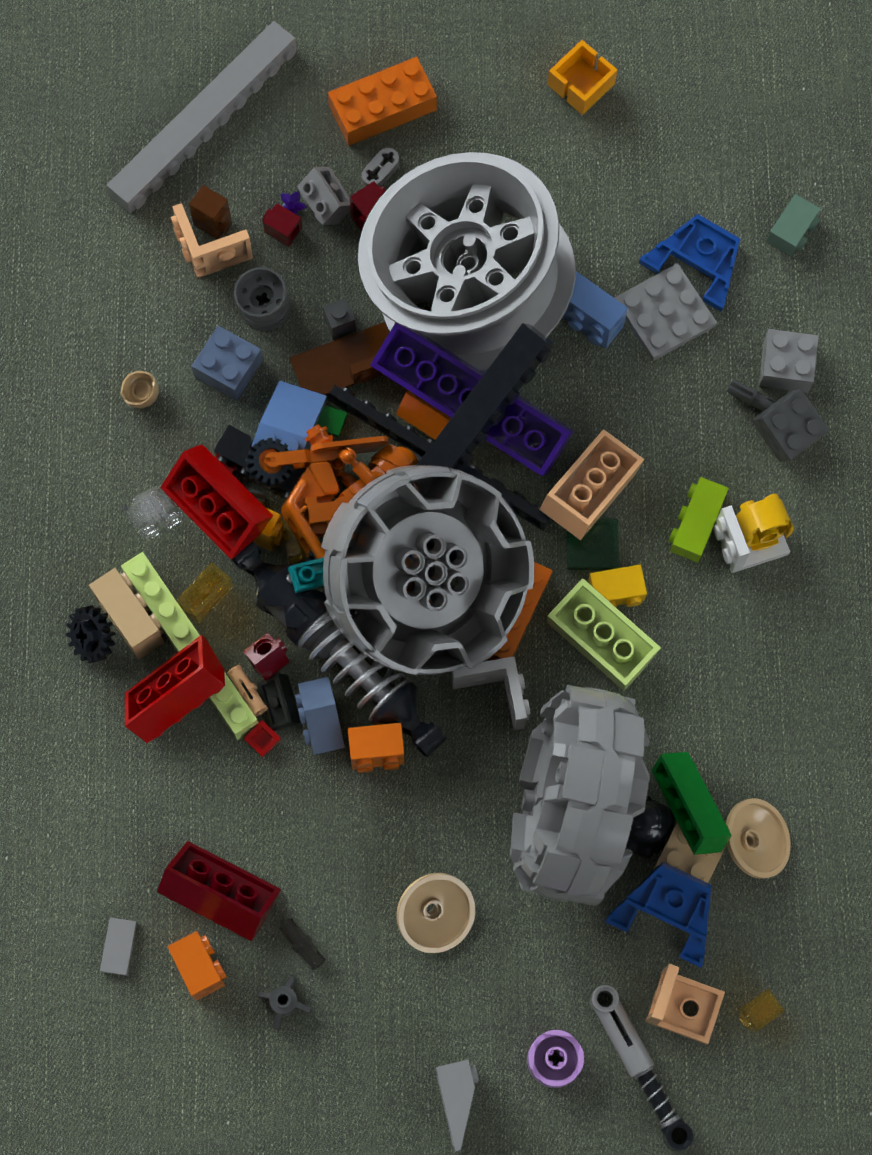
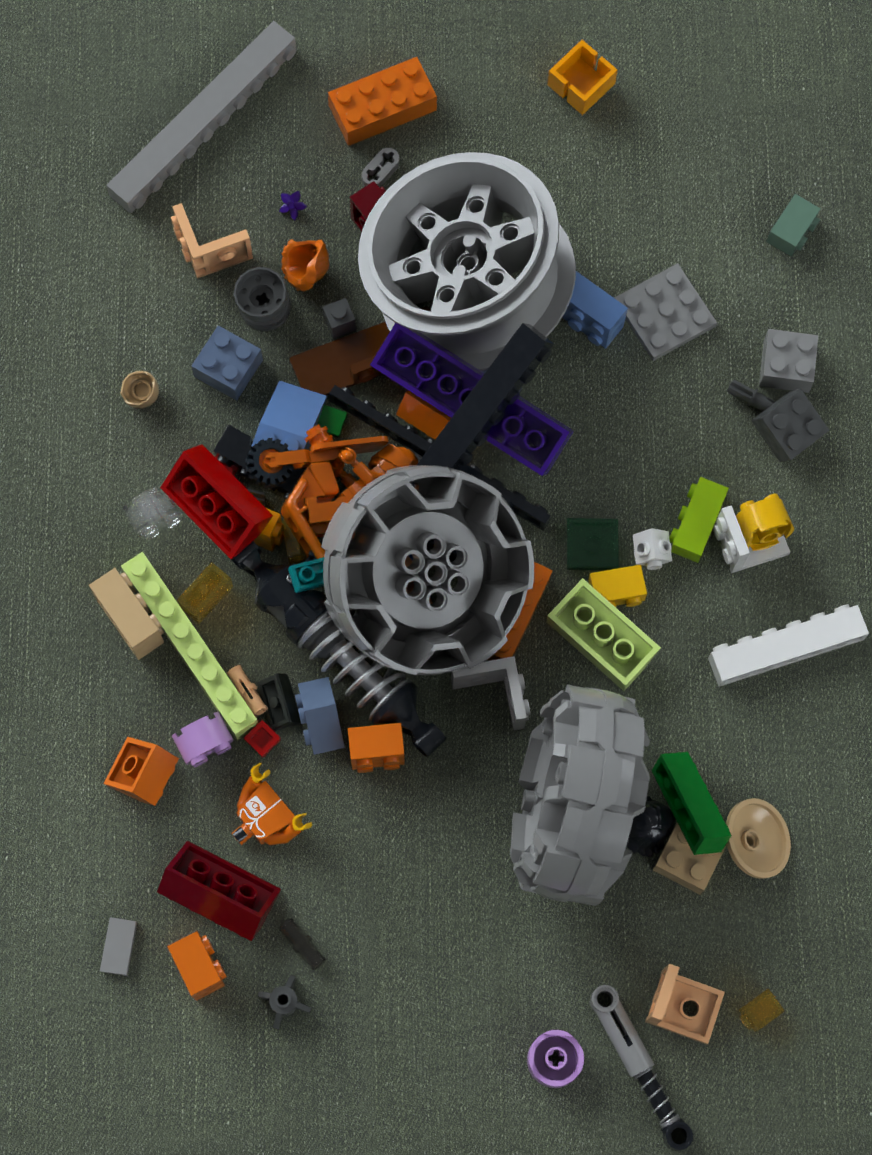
black gear [66,605,116,663] -> none
red slope [125,635,225,744] -> none
reddish brown brick [189,185,232,239] -> none
dark red brick [243,633,290,681] -> none
dark red brick [262,203,302,247] -> none
light grey brick [297,167,350,225] -> none
tan dish [397,873,475,953] -> none
light grey slope [435,1060,479,1153] -> none
light nougat brick [539,429,644,540] -> none
blue wing [606,862,712,968] -> none
blue wing [639,214,740,312] -> none
none -> orange slope [103,737,179,806]
none -> lavender brick [172,712,233,768]
none -> orange torso [232,763,312,845]
none -> orange hair [281,239,330,292]
none -> white brick [633,528,672,570]
none -> white brick [708,604,869,687]

